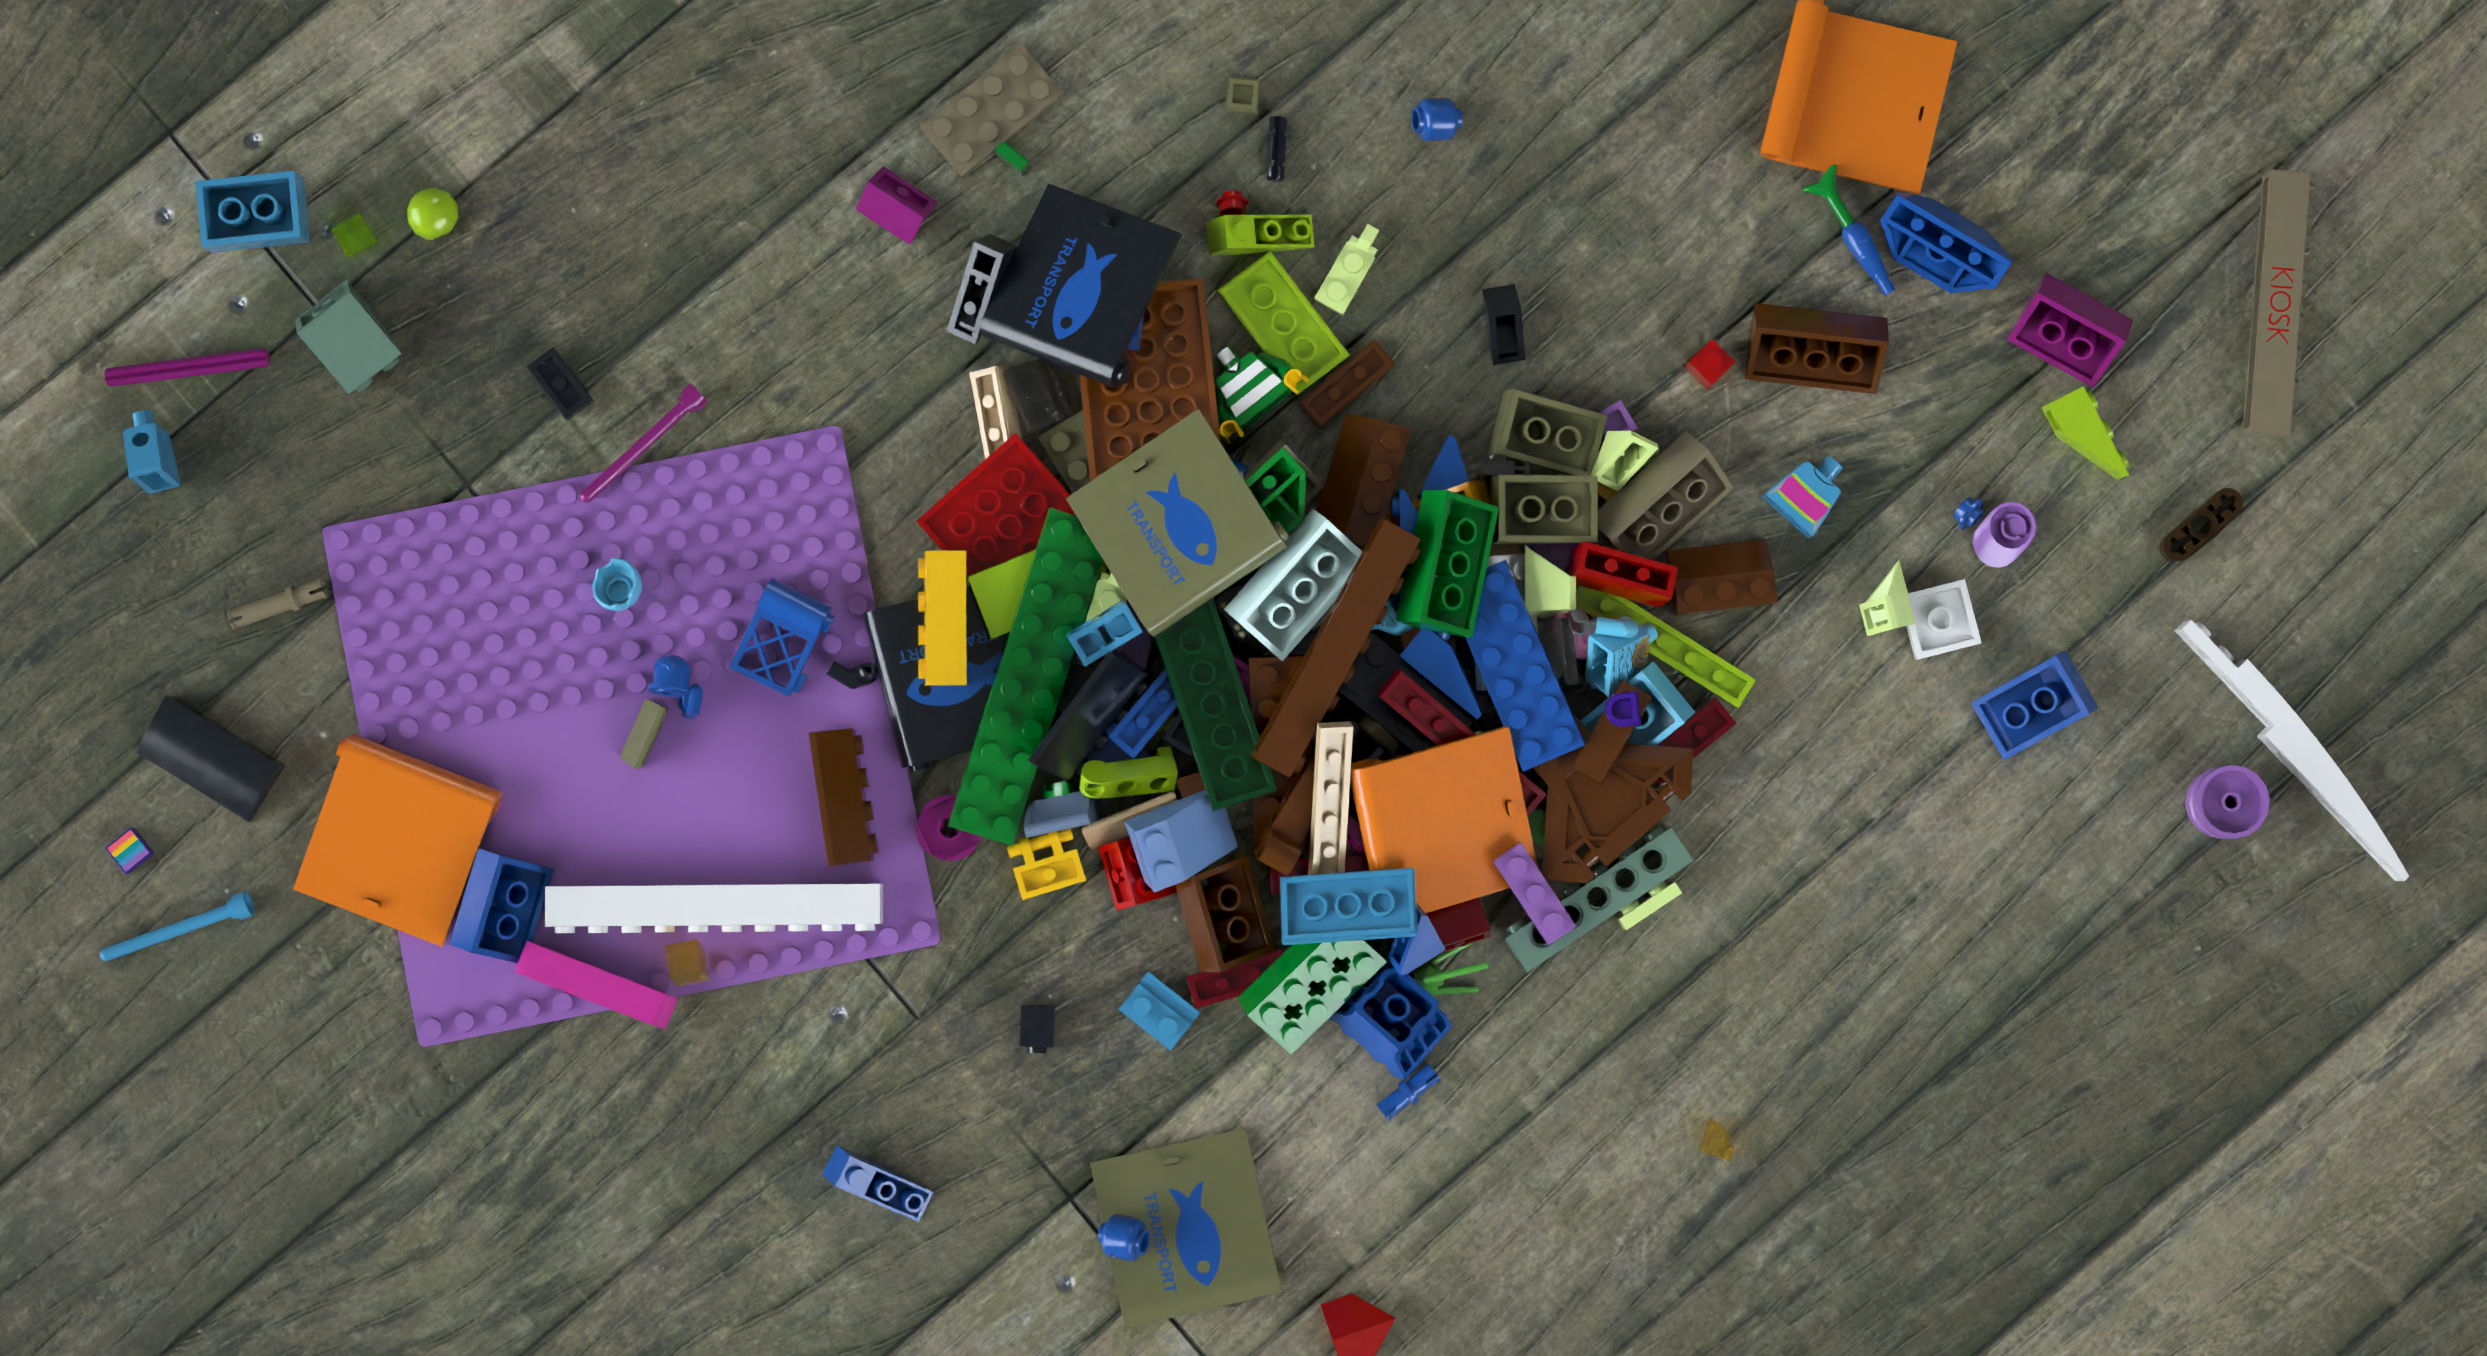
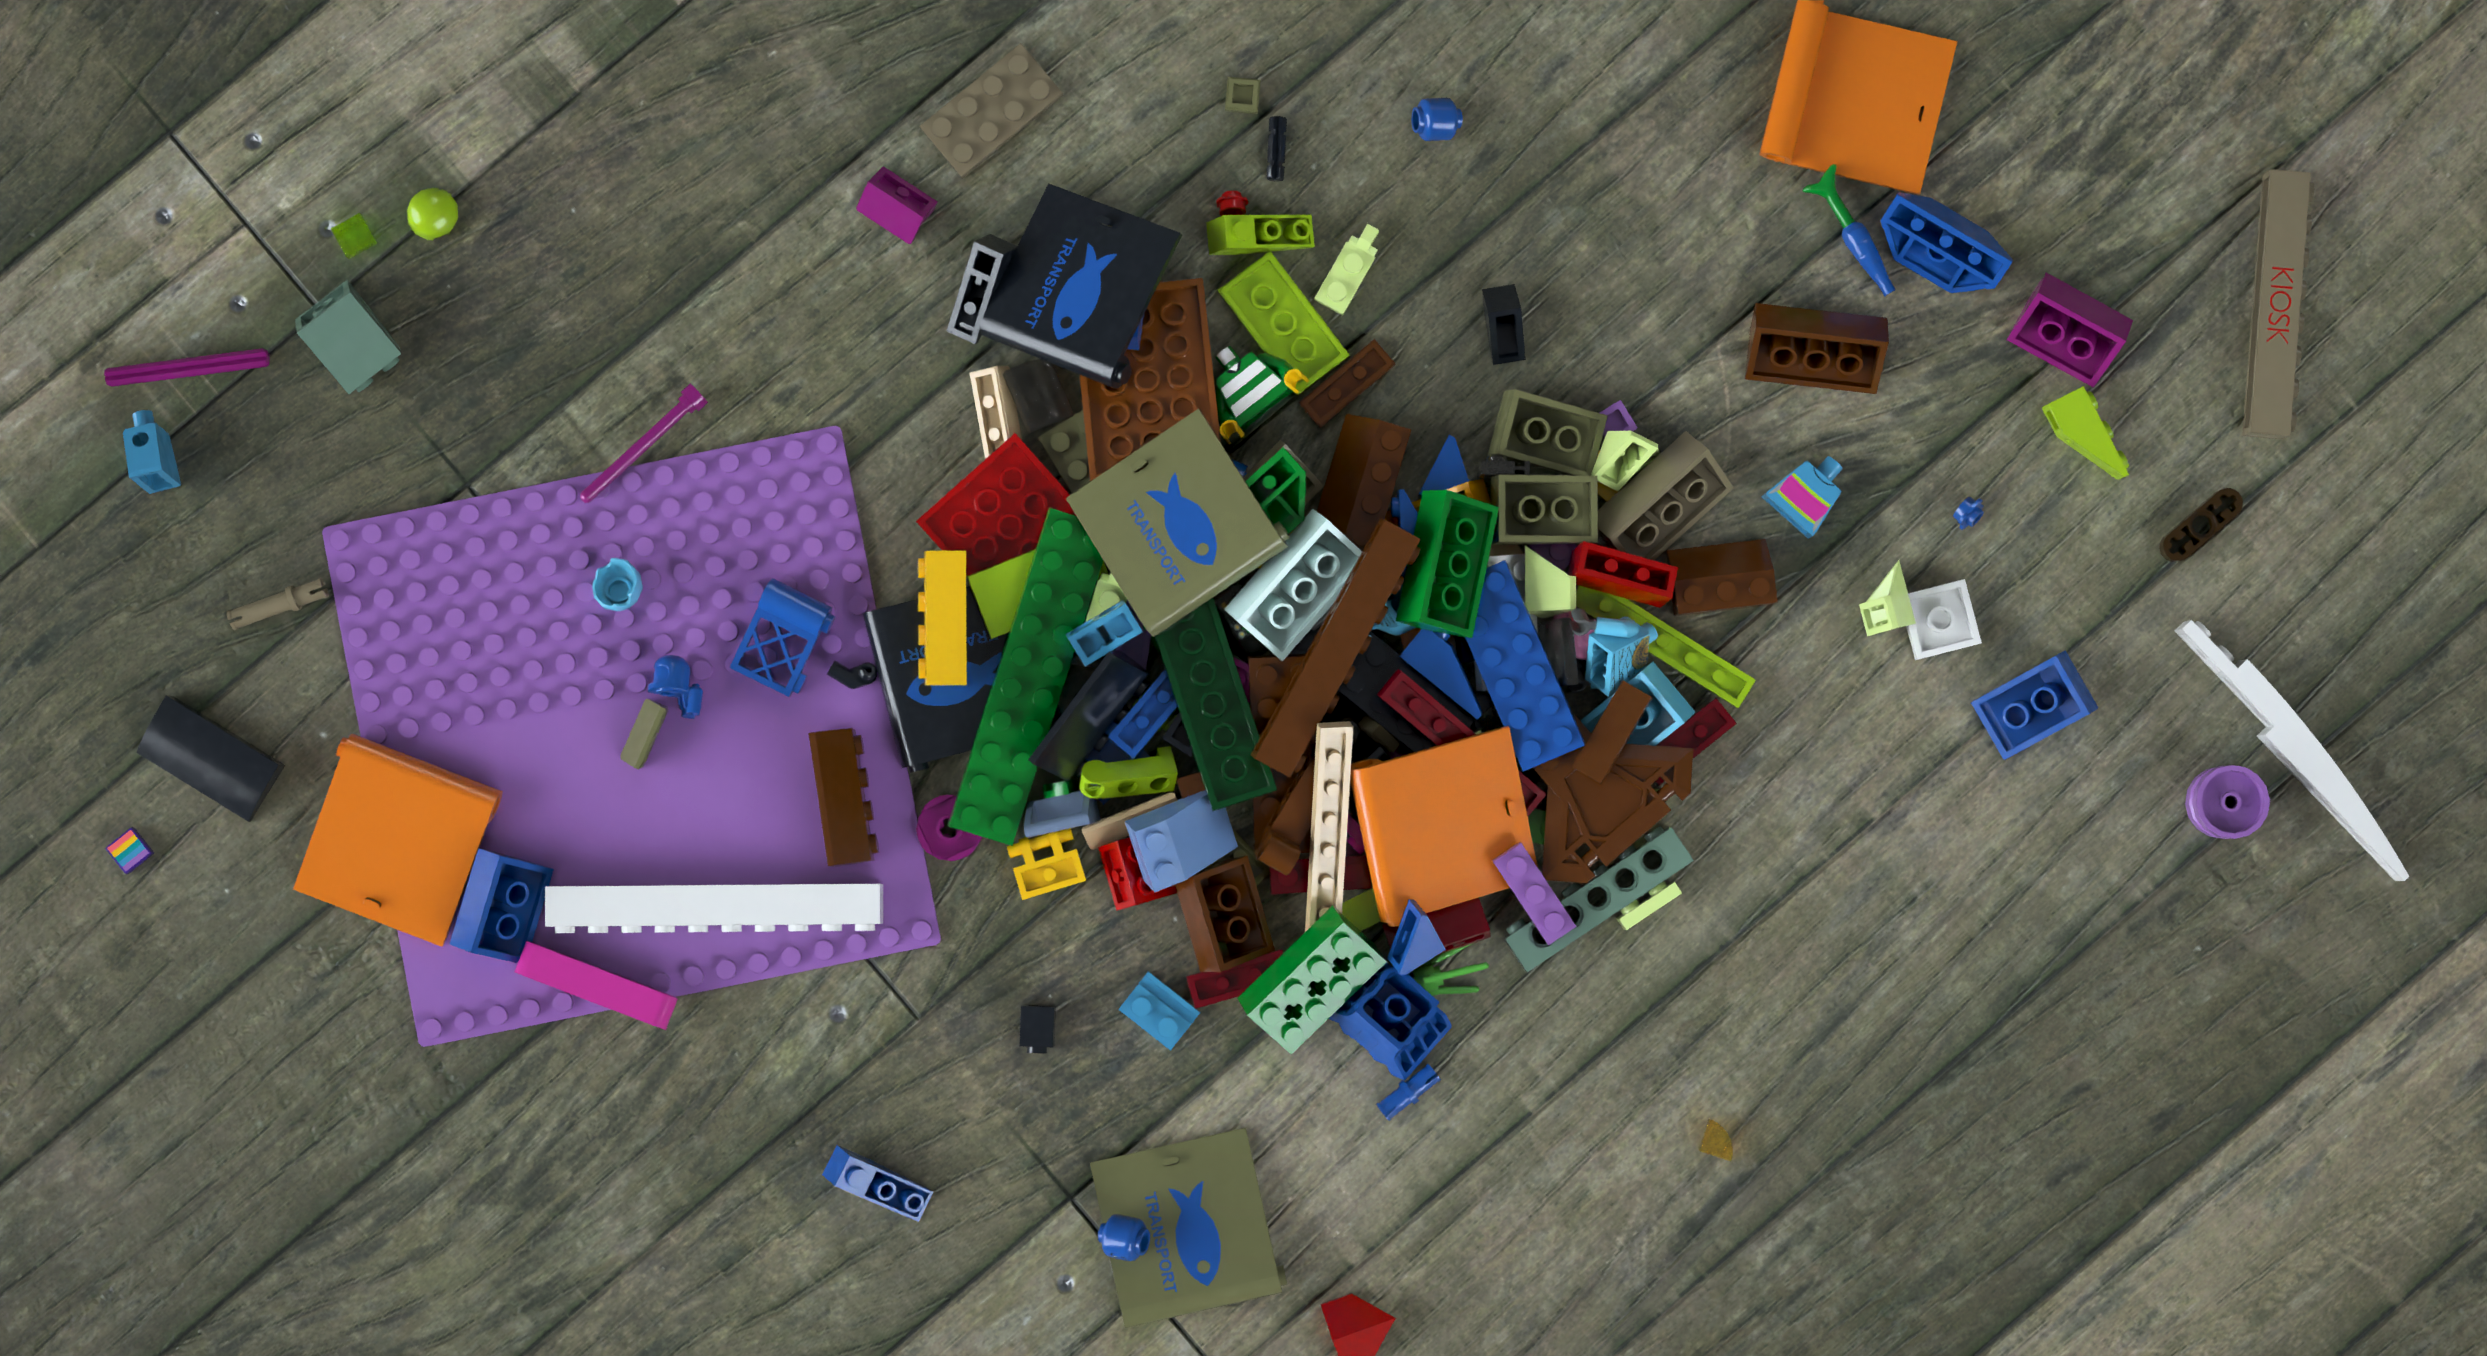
dark azure piece [100,891,255,961] -> none
dark azure brick [195,171,310,253] -> none
black plate [527,347,594,421] -> none
clear yellow brick [665,939,710,987] -> none
green tile [995,141,1030,176] -> none
dark azure tile [1280,868,1418,945] -> none
dark purple tile [1605,691,1641,728] -> none
red brick [1684,339,1735,390] -> none
medium lavender cap [1972,502,2037,568] -> none

